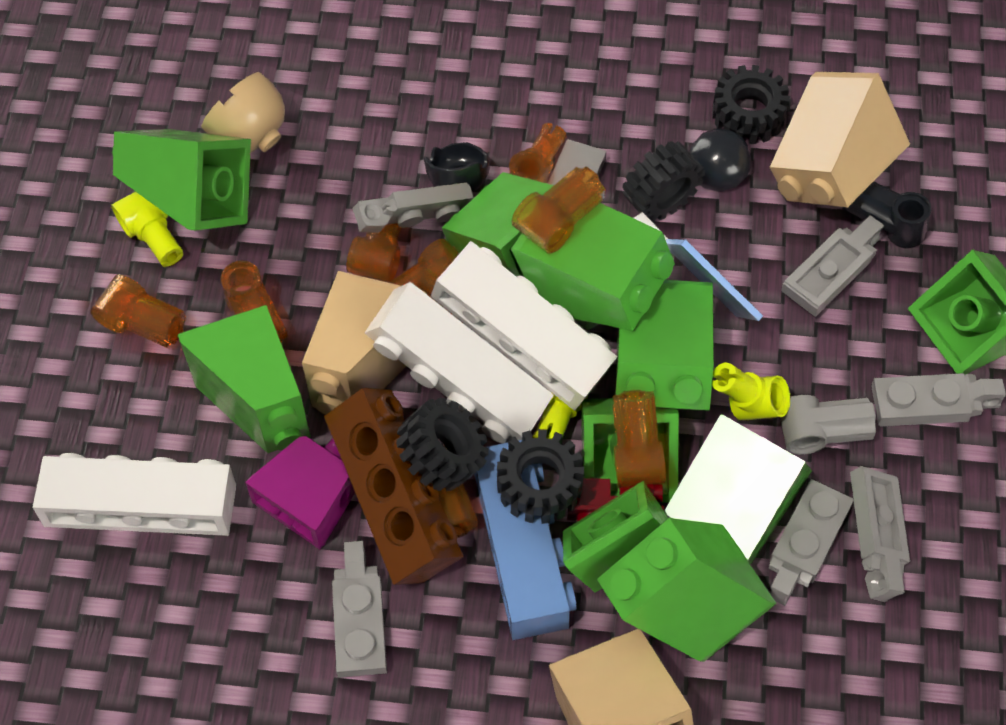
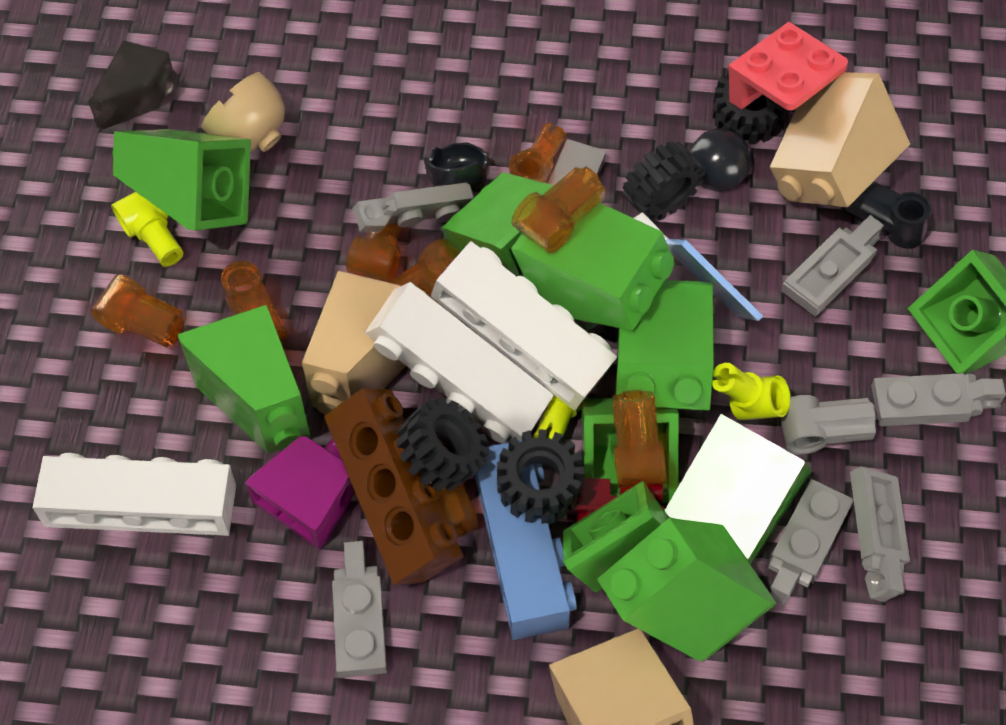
none -> clear smoke slope [88,40,176,129]
none -> coral bracket [728,22,848,110]

